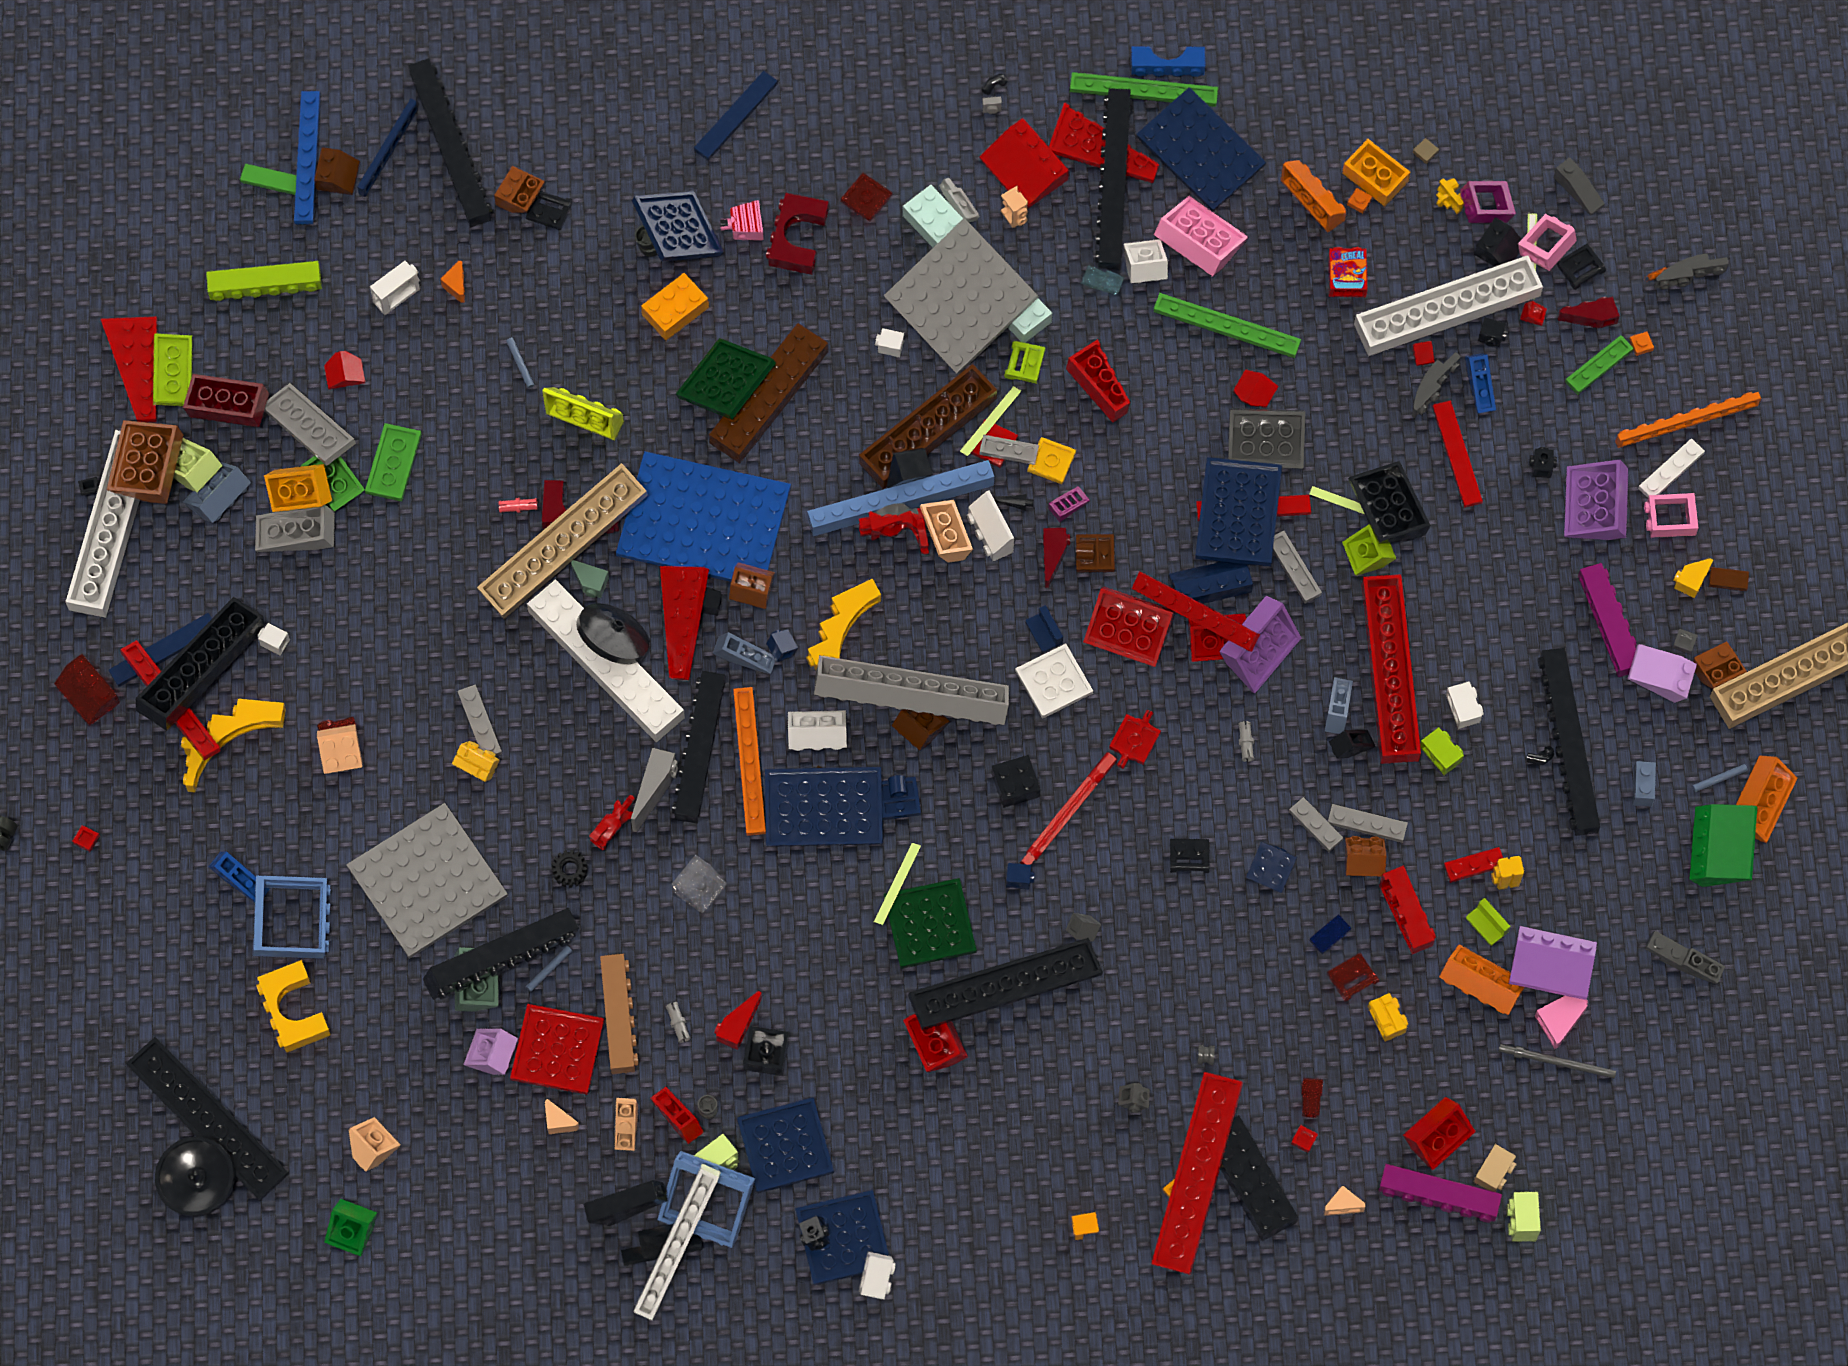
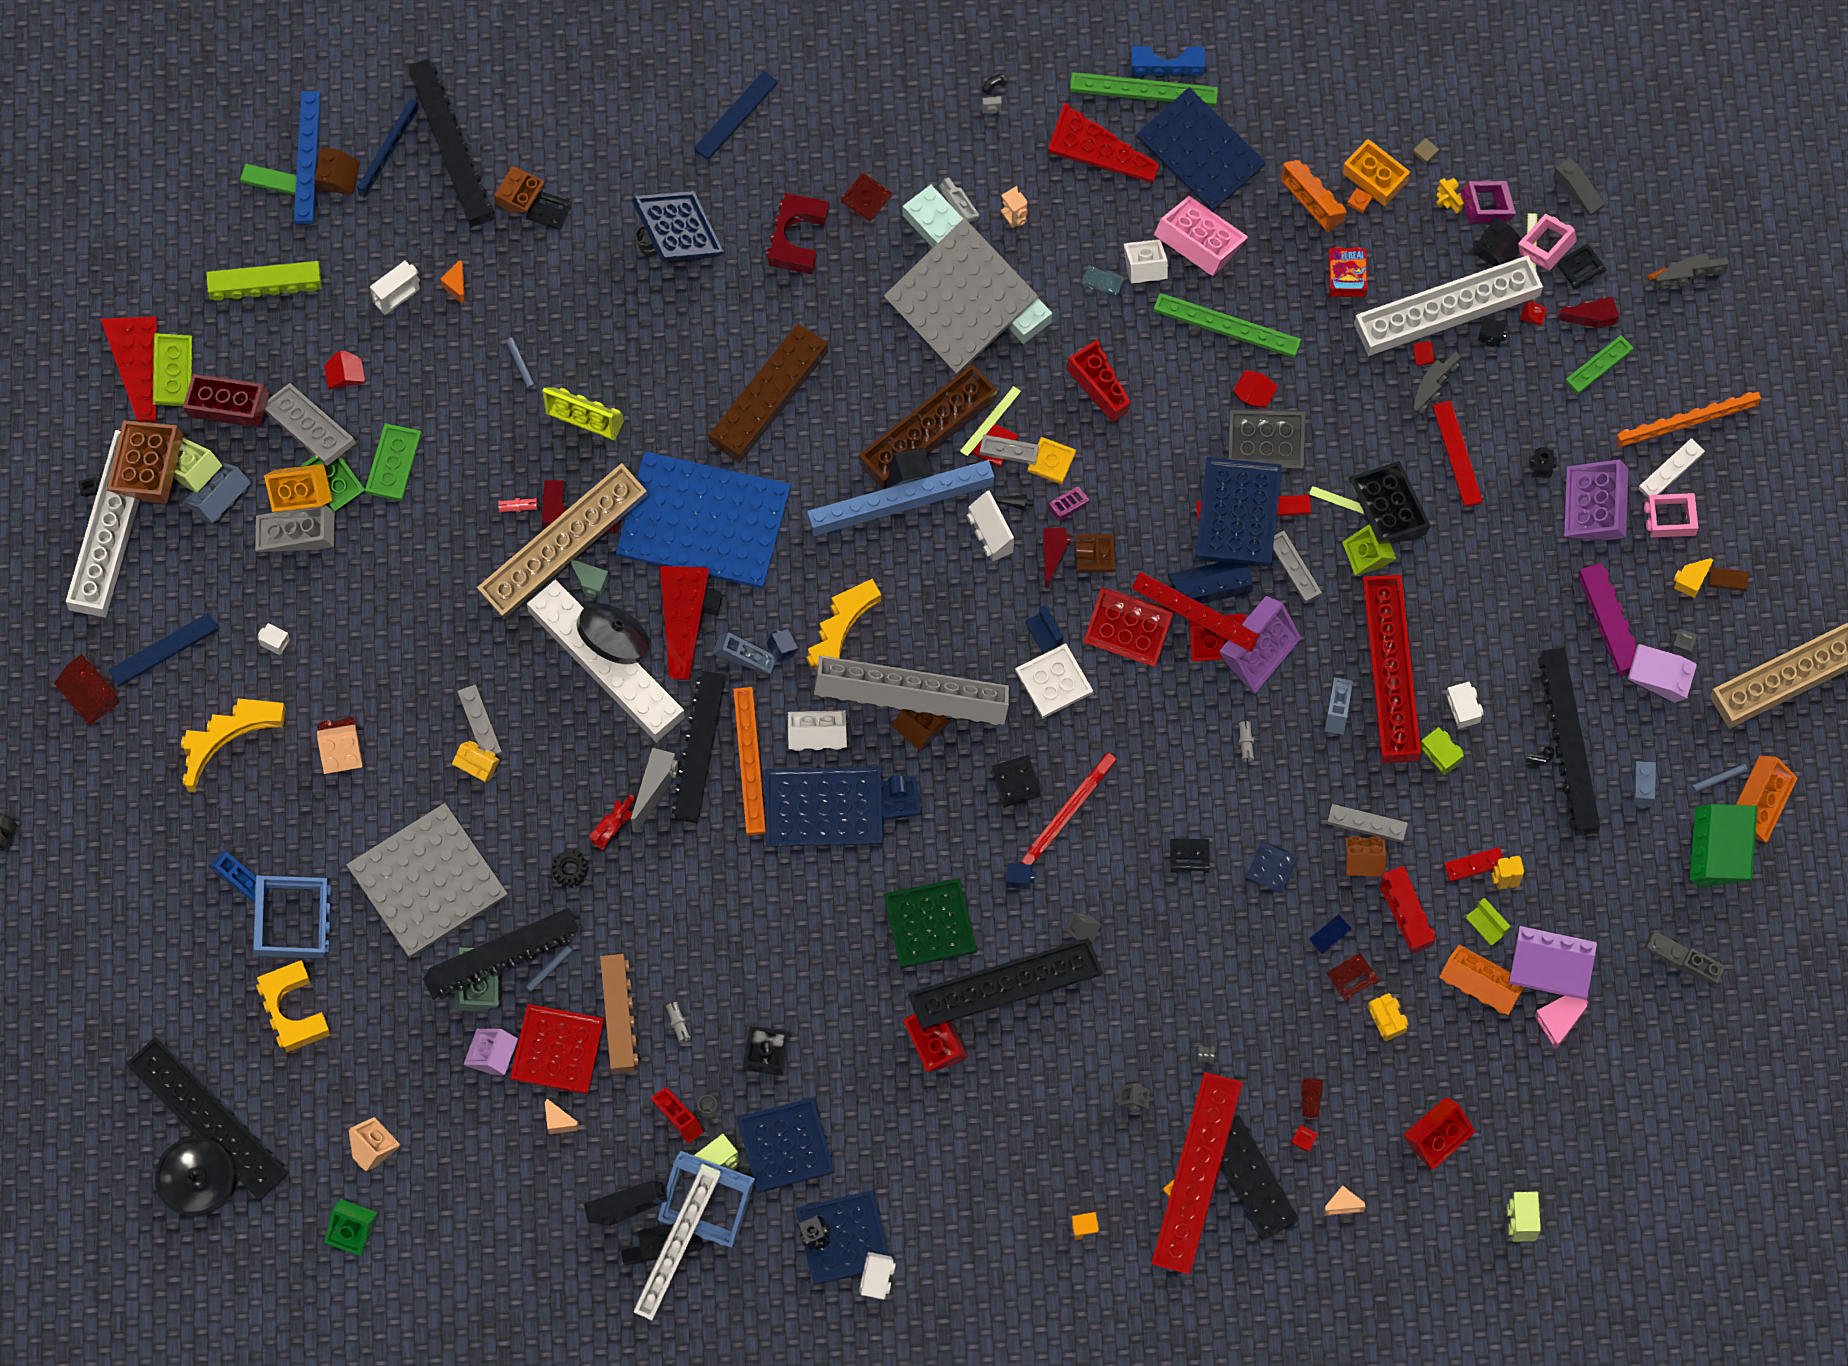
red plate [72,825,100,852] -> none
red plate [121,640,220,760] -> none
black brick [135,597,264,731] -> none
light nougat slope [615,1098,638,1151] -> none
light orange brick [641,273,709,340] -> none
clear slope [671,855,727,914] -> none
dark green plate [676,338,776,420] -> none
red slope [714,991,762,1050] -> none
bright pink torso [720,200,763,240] -> none
dark orange slope [729,562,775,609] -> none
red hips [859,503,929,555] -> none
yellowish green sticker [874,843,921,925] -> none
white brick [875,328,904,357] -> none
light nougat slope [920,500,973,563] -> none
red slope [979,118,1069,209] -> none
lime plate [1004,341,1045,384] -> none
black brick [1095,88,1131,270] -> none
red plate [1109,710,1161,769] -> none
light grey plate [1289,797,1343,852] -> none
black slope [1329,730,1376,758] -> none
magenta brick [1379,1164,1502,1223] -> none
blue slope [1465,353,1496,413] -> none
tan brick [1474,1144,1516,1192] -> none
dark grey bar [1499,1044,1616,1078] -> none
orange plate [1629,332,1654,356] -> none
dark orange slope [1693,641,1747,689] -> none

